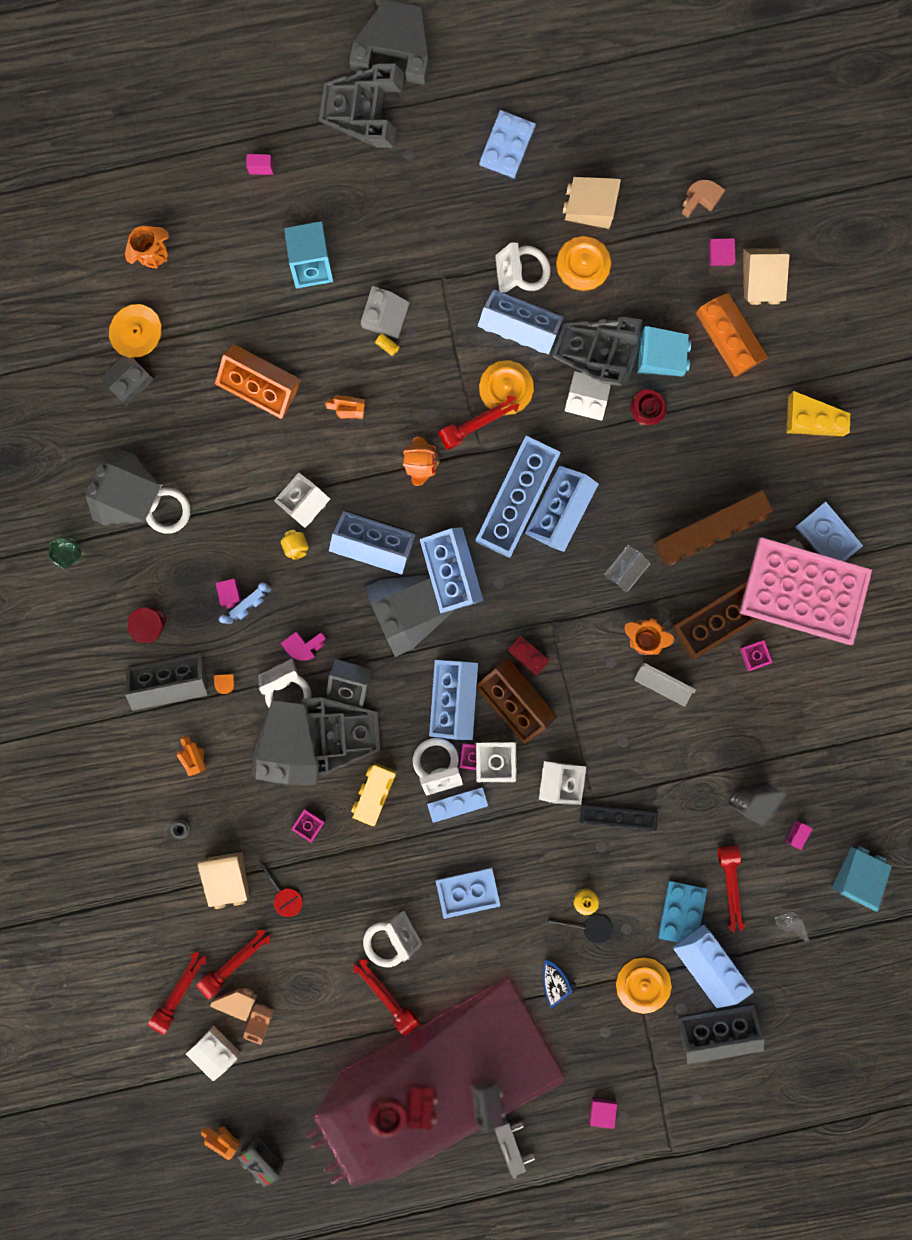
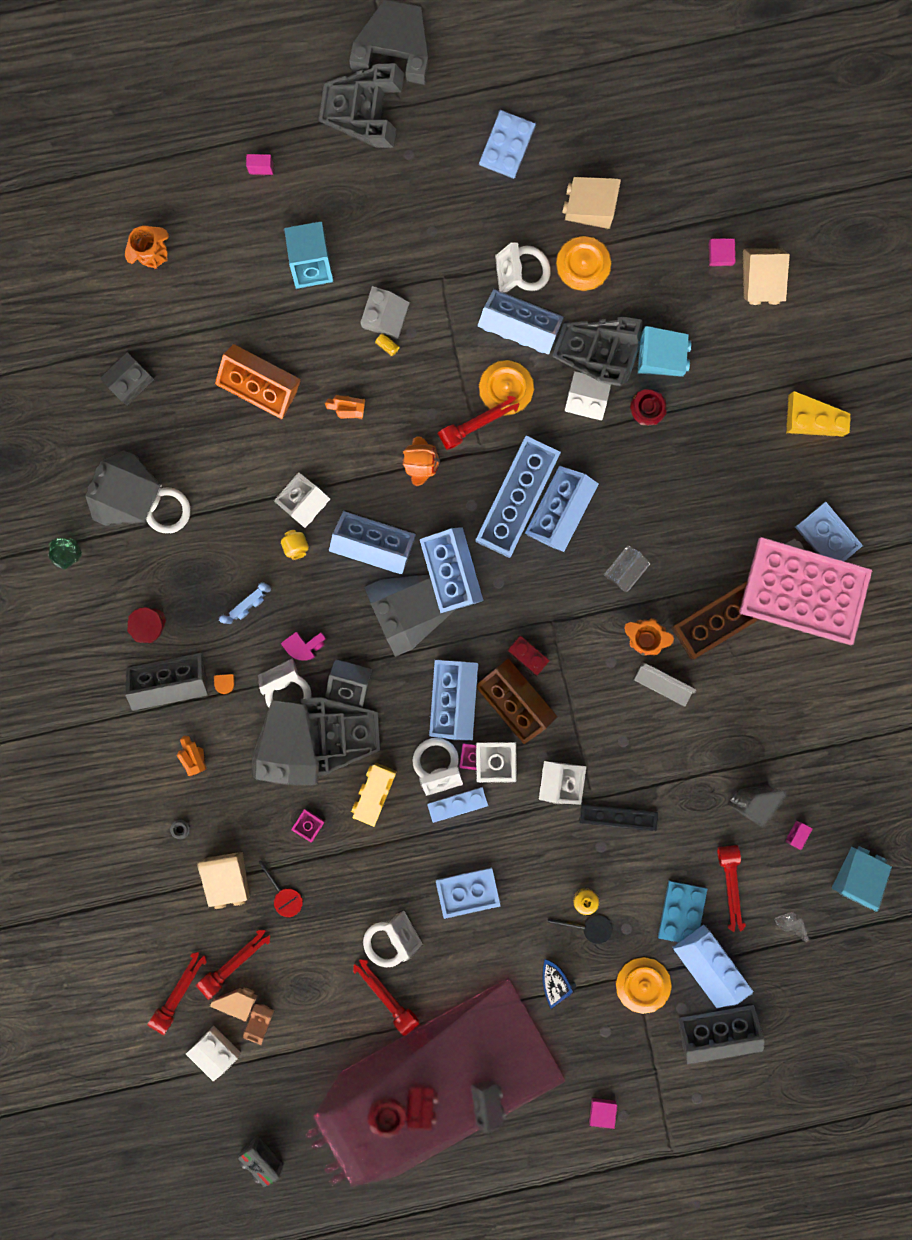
light orange piece [109,304,162,358] -> none
orange rock [201,1126,240,1160] -> none
dark pink brick [216,579,242,609] -> none
light grey piece [494,1120,535,1178] -> none
reddish brown brick [653,490,773,566] -> none
nougat brick [682,180,725,218] -> none
orange slope [696,293,768,377] -> none
dark pink piece [739,640,772,671] -> none

